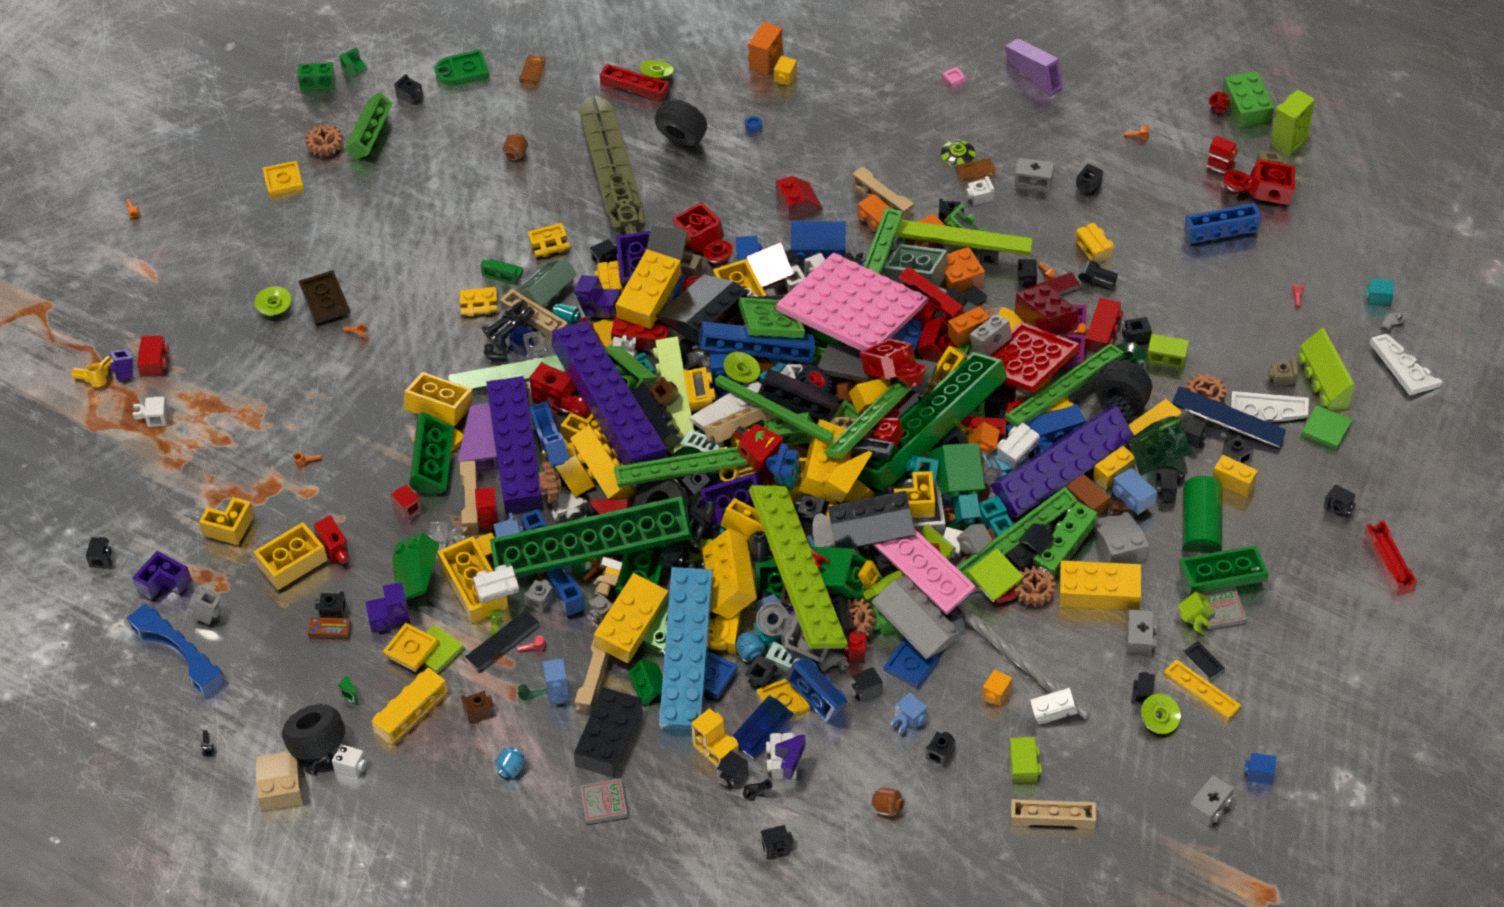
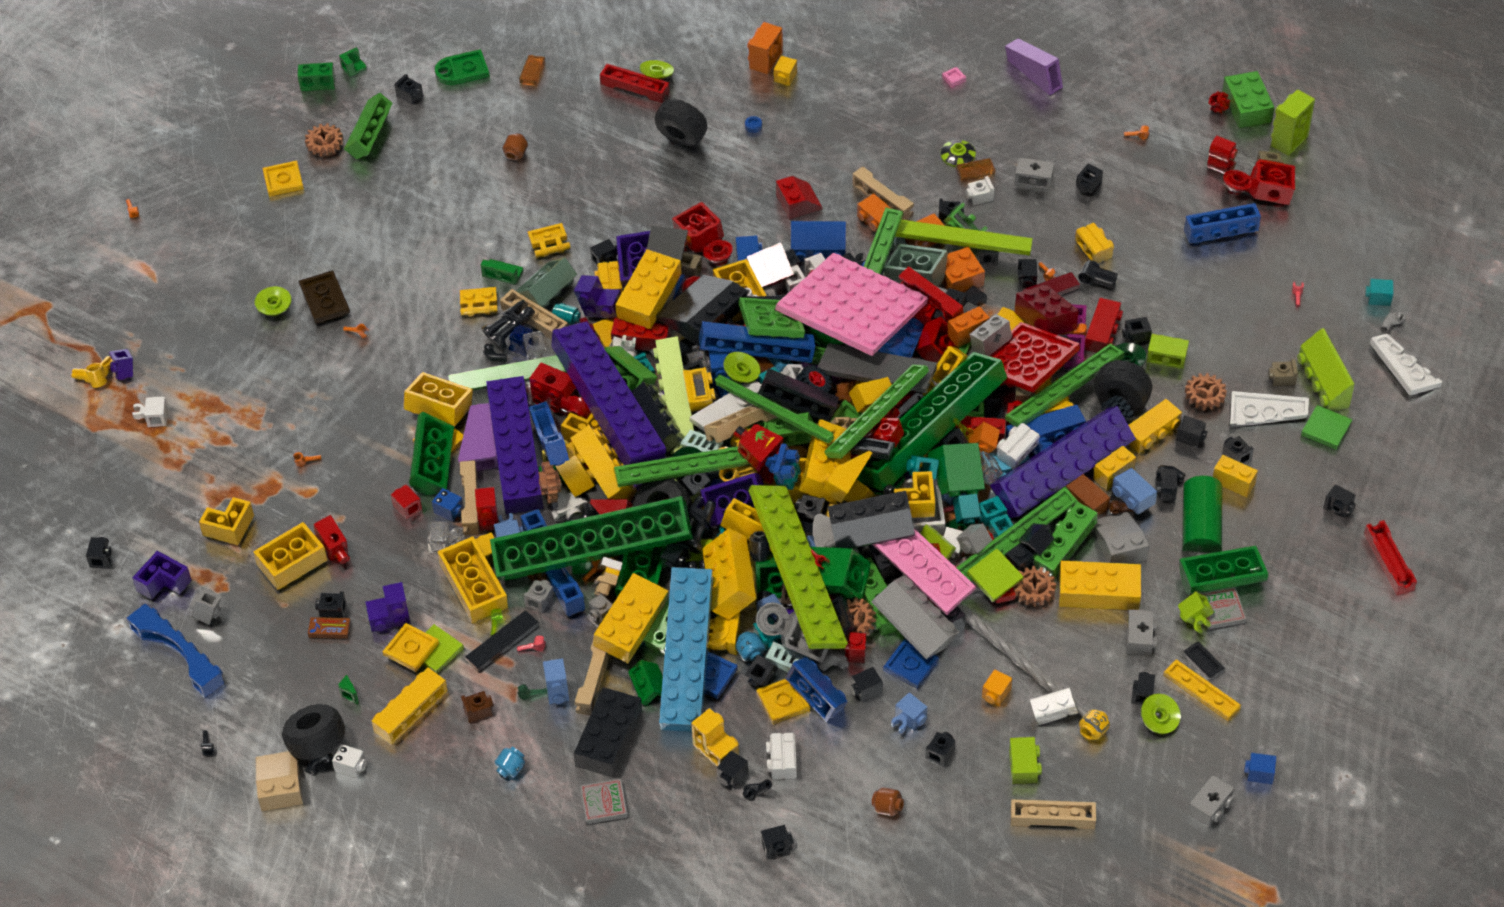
red brick [137,335,169,376] -> none
green slope [392,532,440,601] -> none
white brick [473,565,519,604] -> none
olive piece [580,96,645,235] -> none
reddish brown brick [649,377,680,406] -> none
clear blue piece [733,695,794,759] -> none
dark purple slope [775,734,806,780] -> none
yellow tile [858,561,880,589] -> none
red brick [859,338,927,387] -> none
lime tile [863,571,903,600] -> none
clear green slope [1128,415,1192,476] -> none
dark blue tile [1172,386,1286,448] -> none
none -> blue brick [432,488,464,522]
none -> yellow head [1079,709,1110,740]

